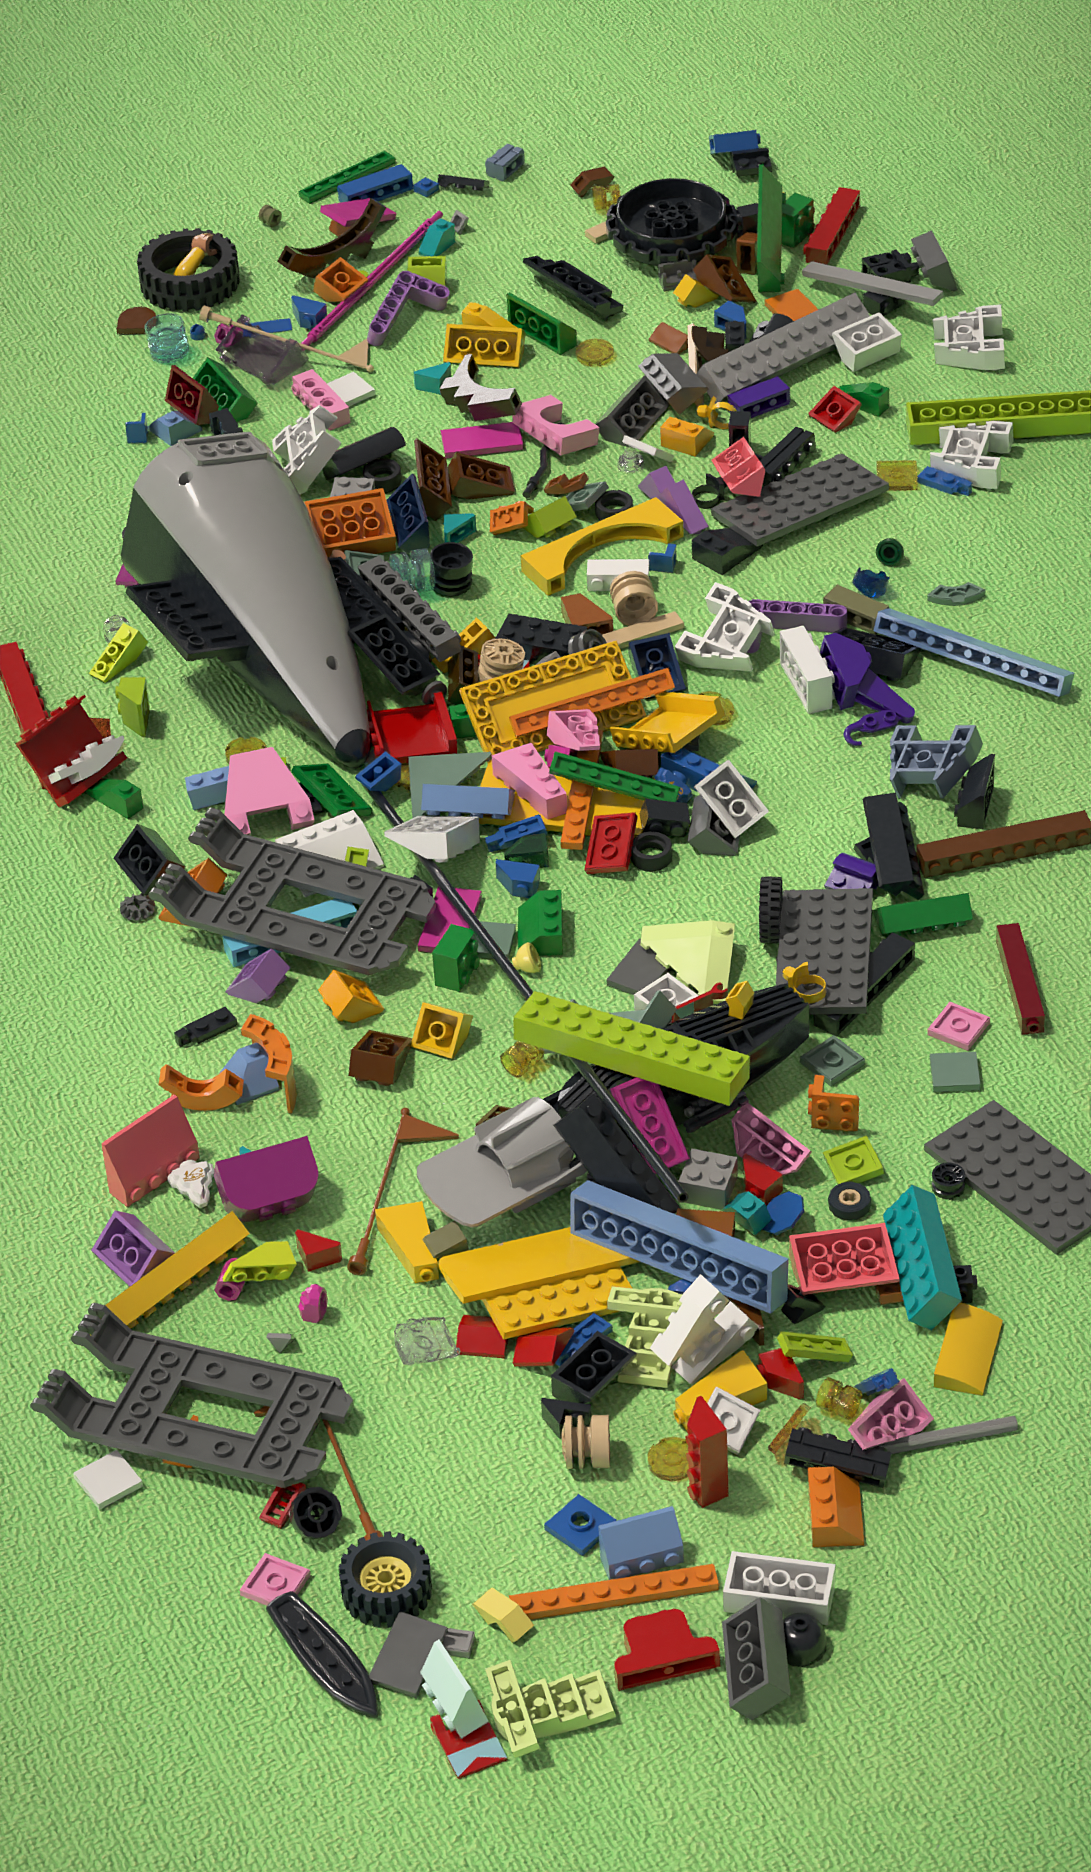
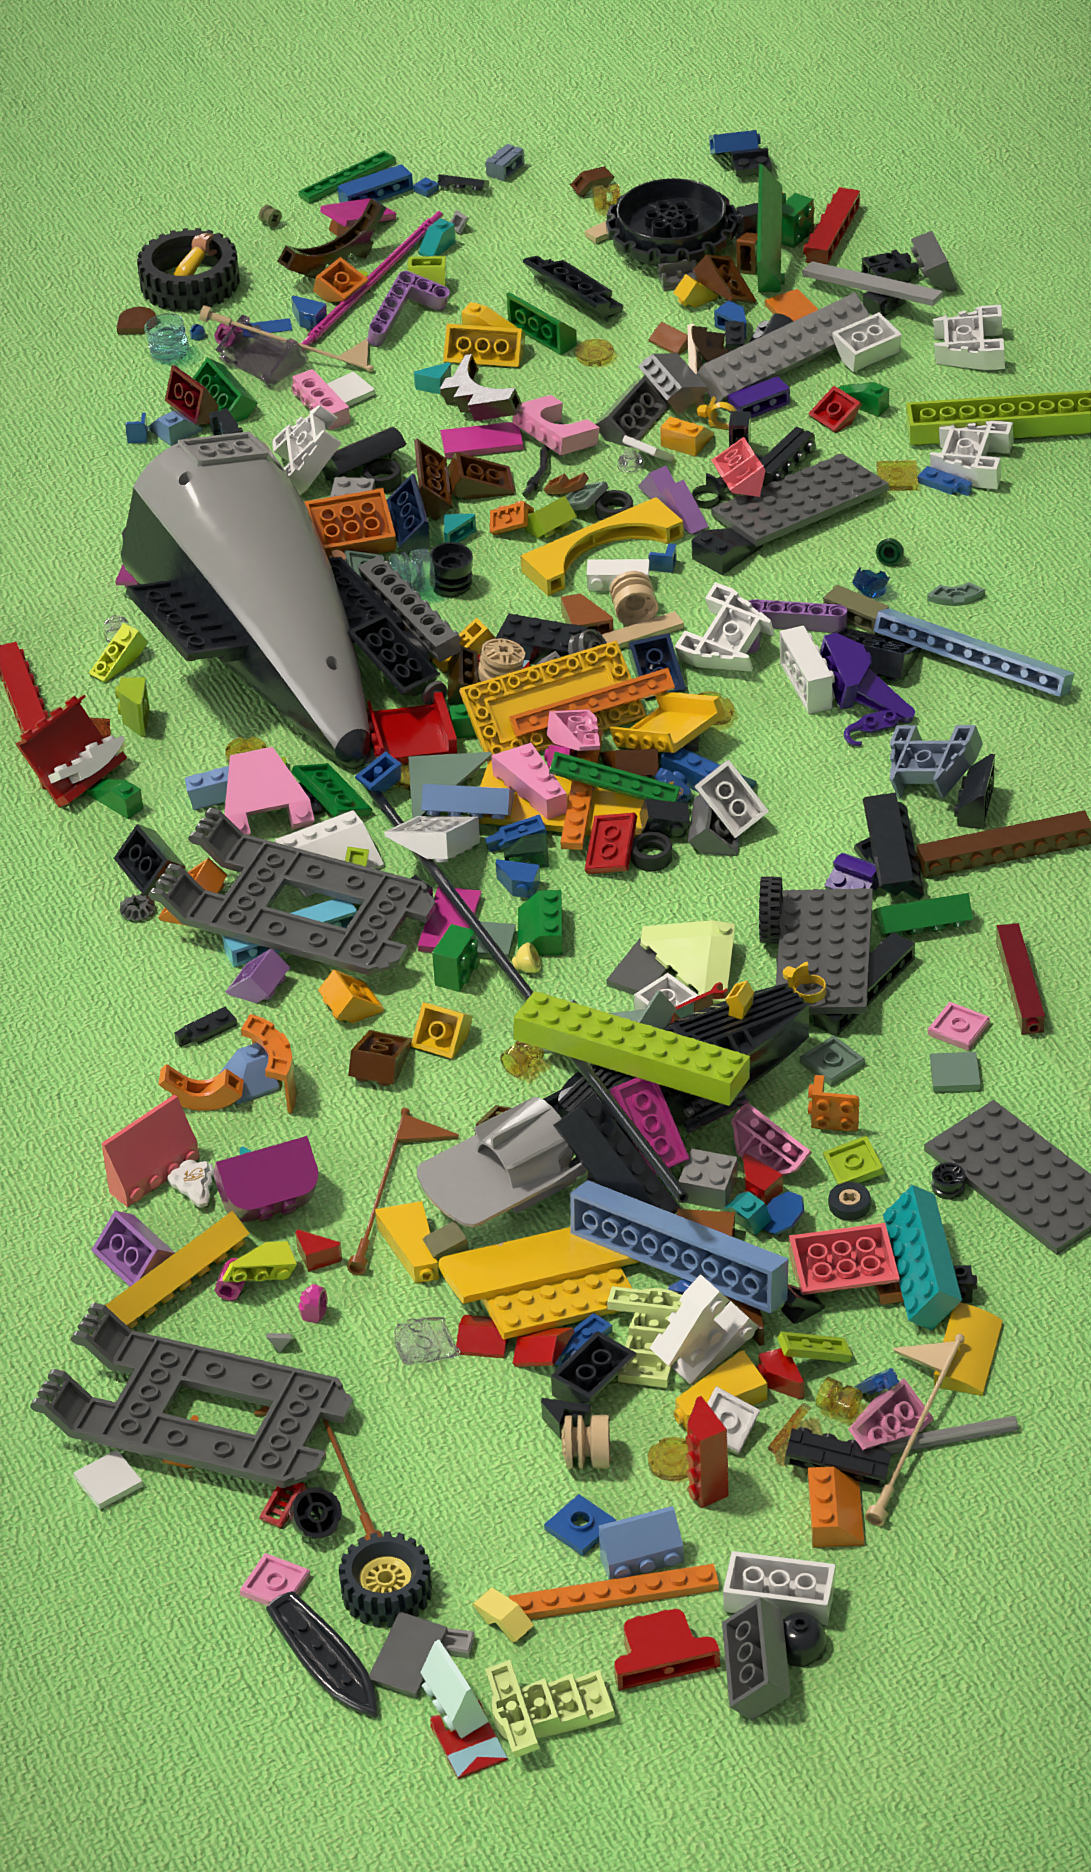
none -> tan piece [865,1334,965,1526]

